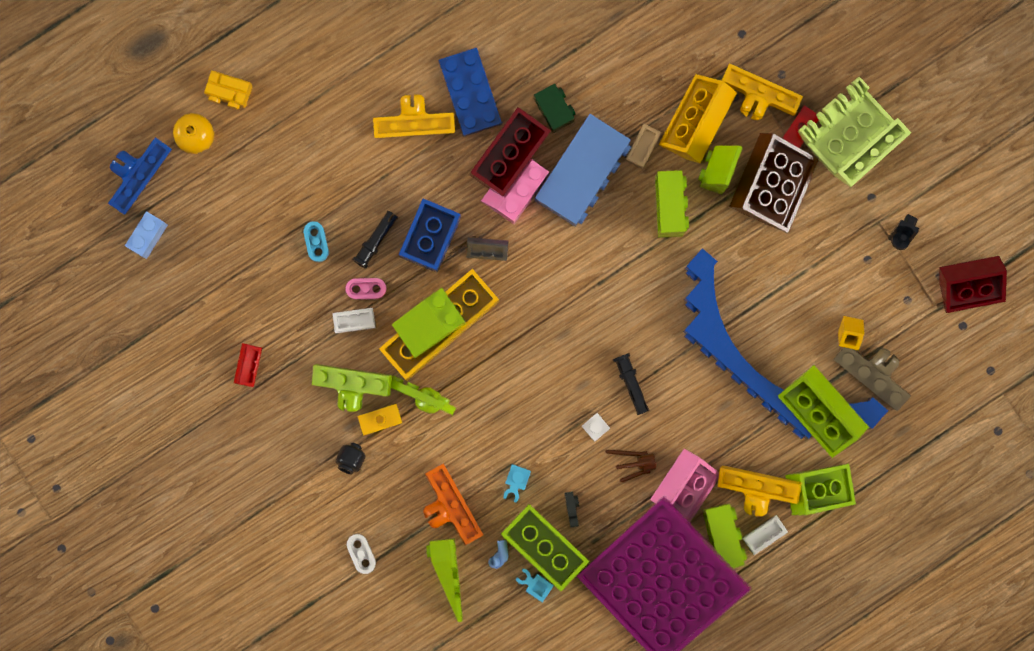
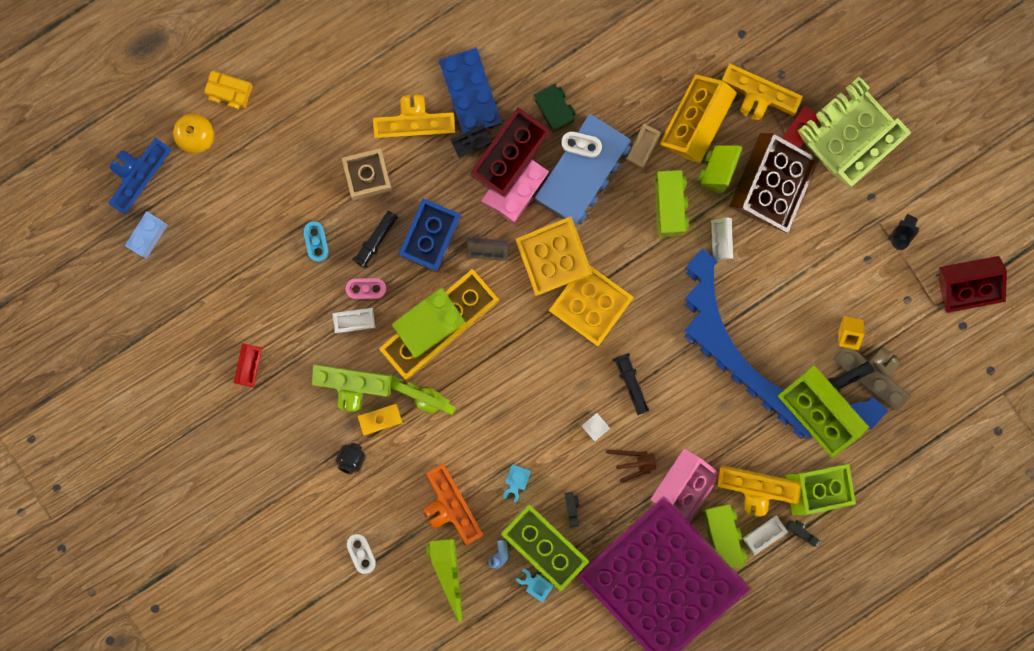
none -> tan brick [342,148,392,201]
none -> black hips [451,124,492,159]
none -> yellow plate [515,217,592,296]
none -> yellow plate [549,266,634,347]
none -> white plate [561,132,602,158]
none -> white plate [711,218,733,261]
none -> pearl dark grey plate [785,520,821,548]
none -> black pin [828,360,875,392]

